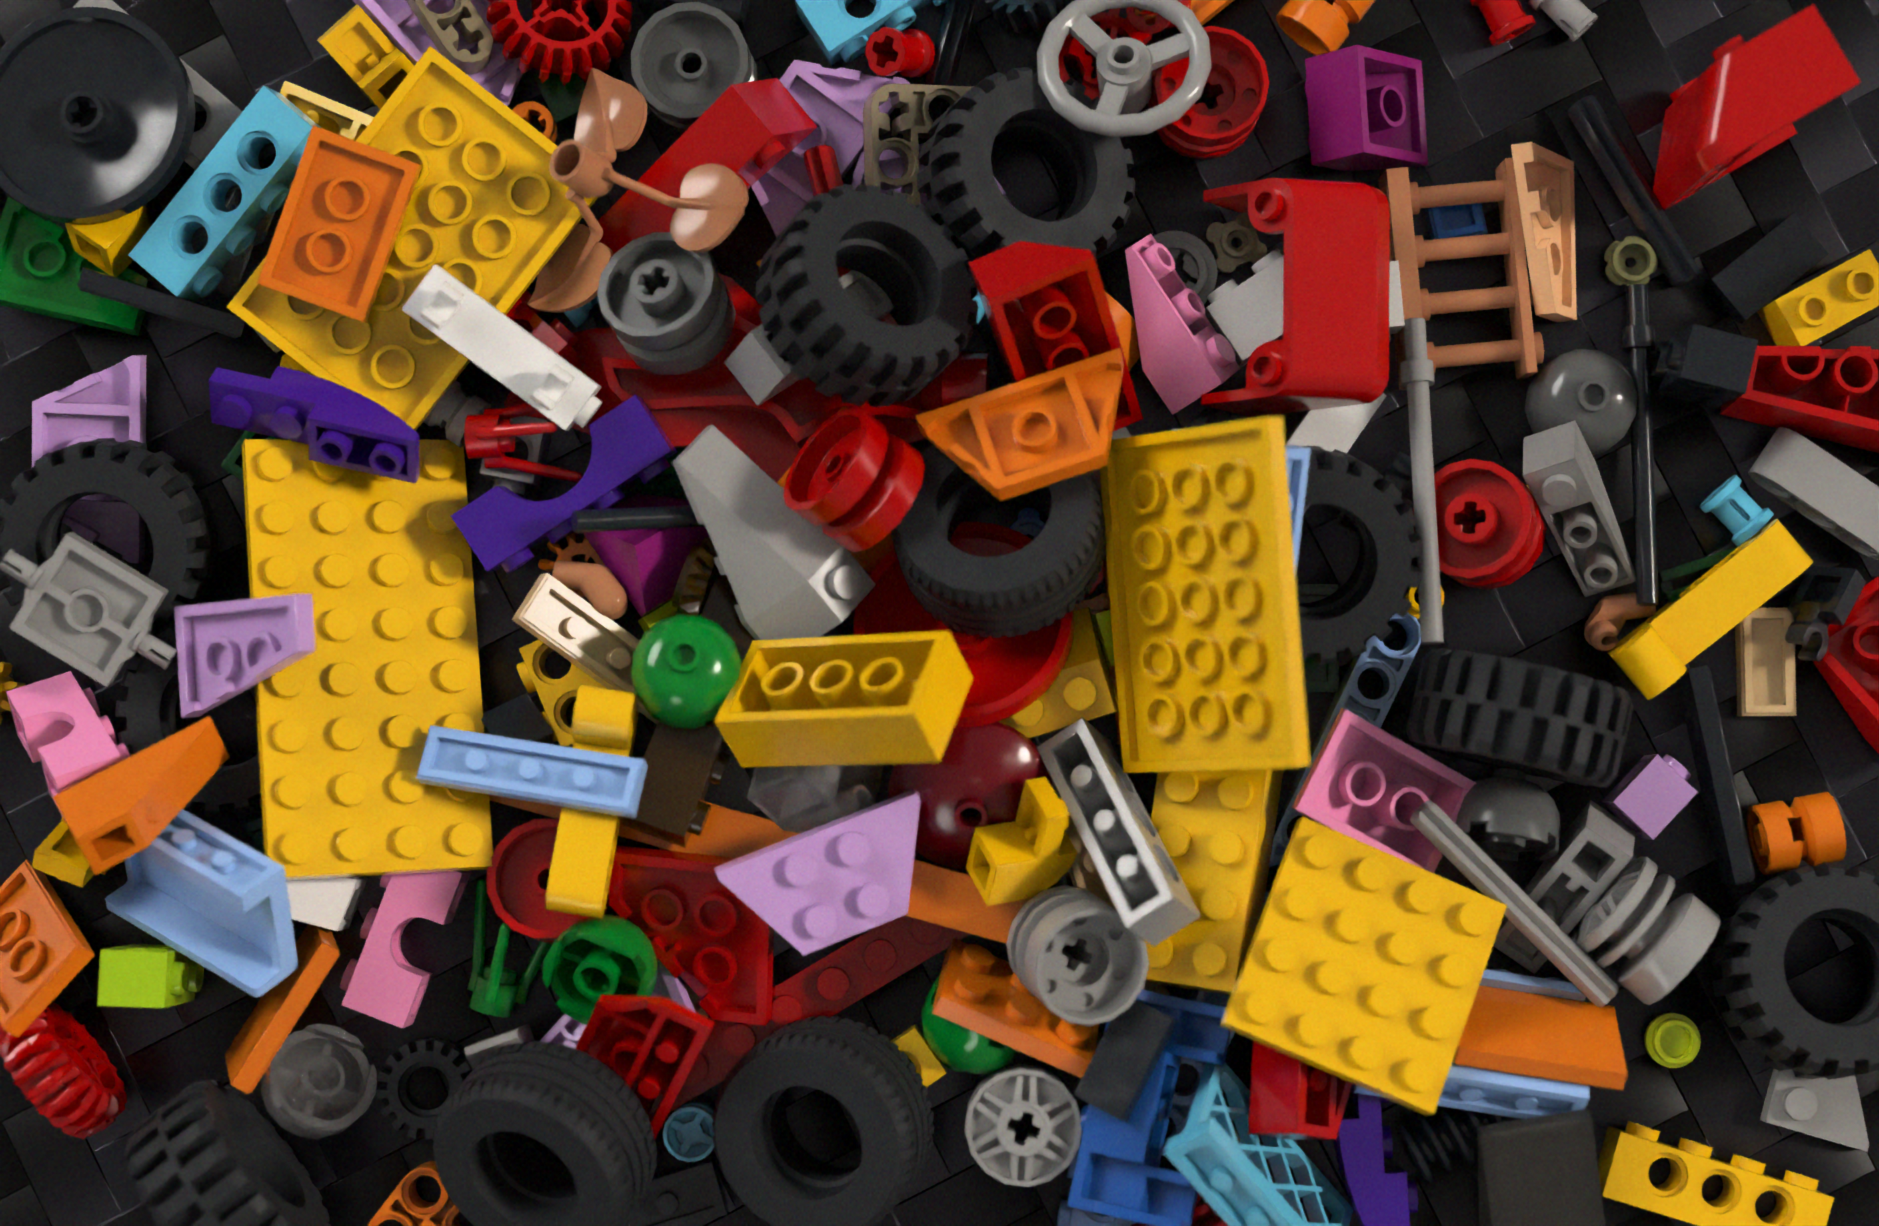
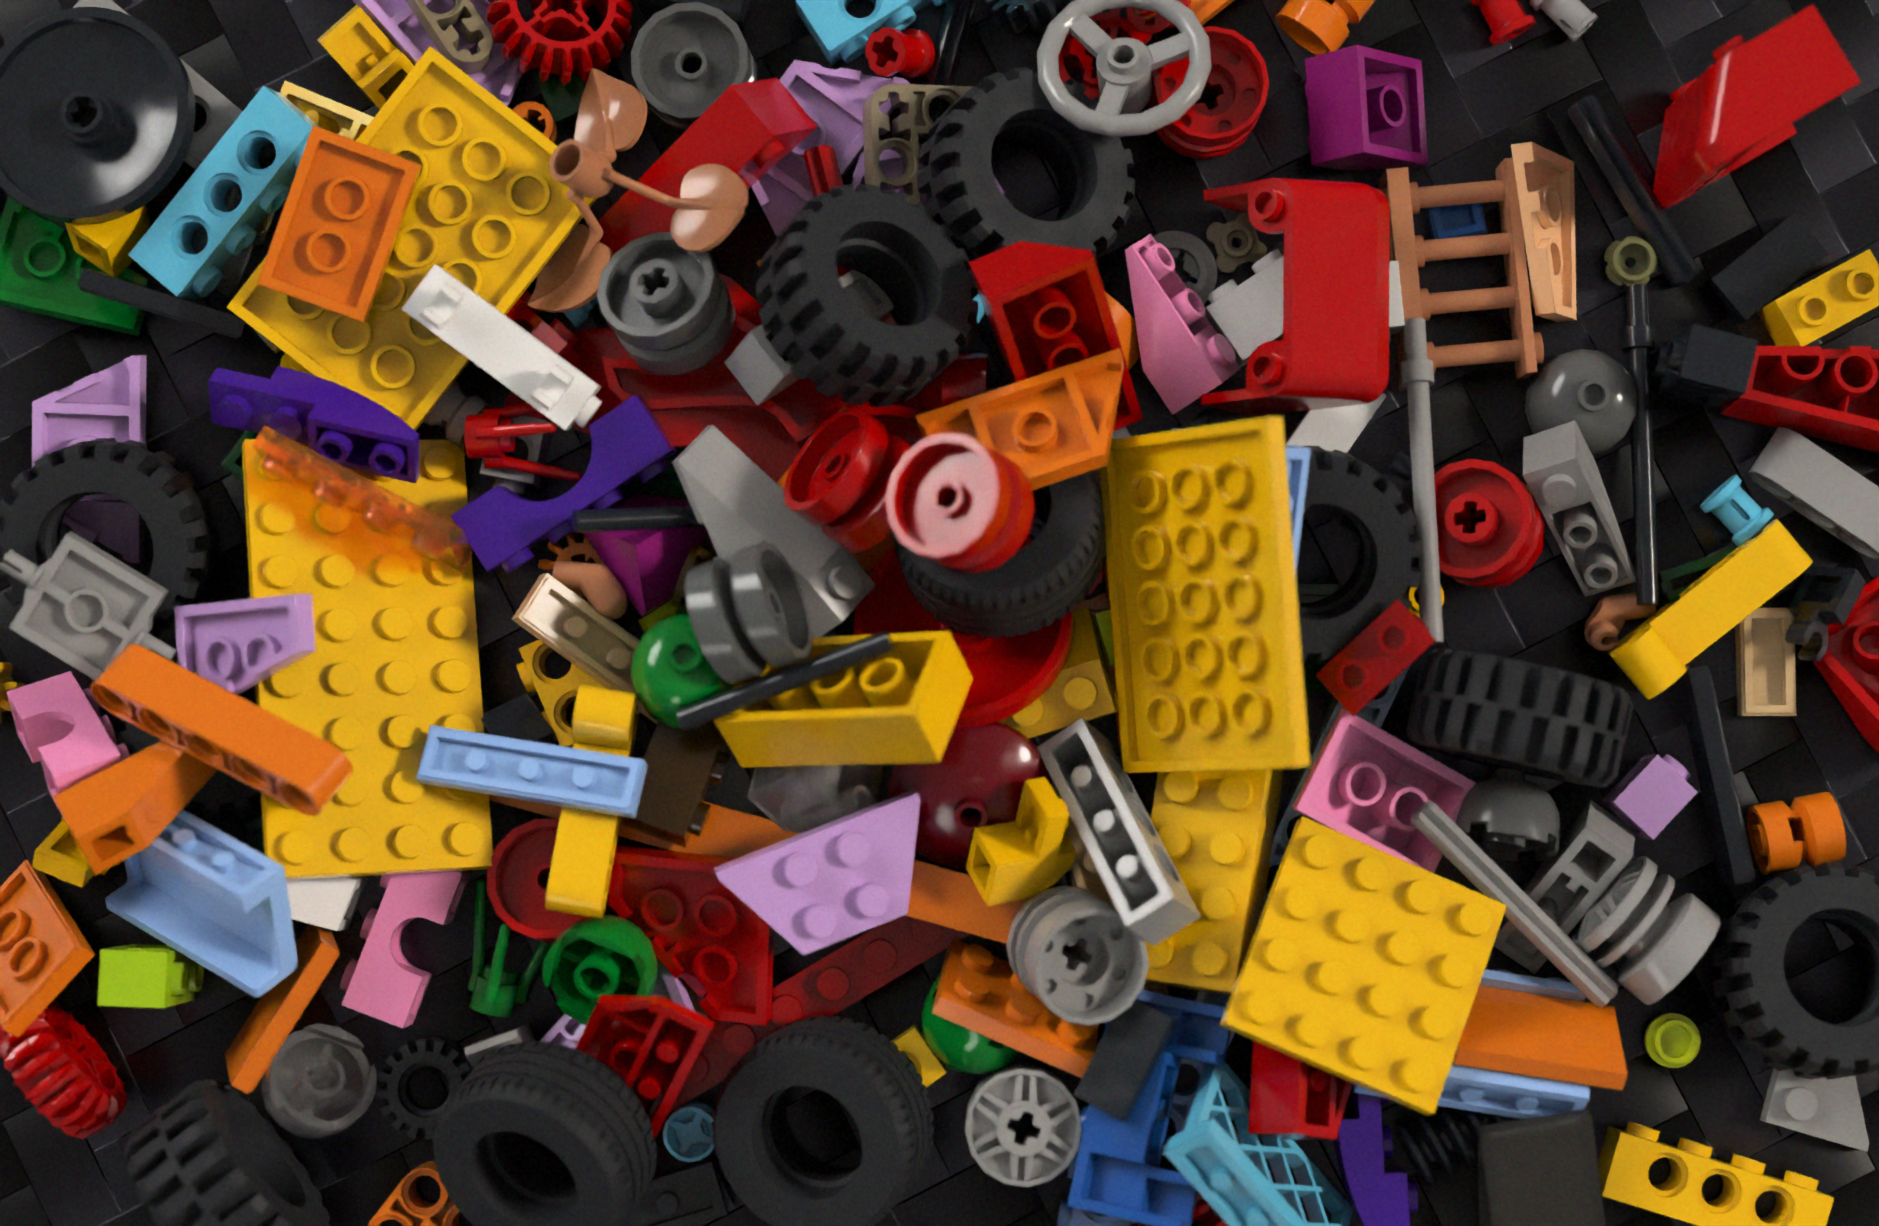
none -> orange beam [90,643,353,816]
none -> clear orange wing [253,426,472,573]
none -> black bar [676,630,895,731]
none -> dark grey wheel [685,541,813,684]
none -> wheel [885,432,1035,573]
none -> red hinge [1316,599,1436,717]

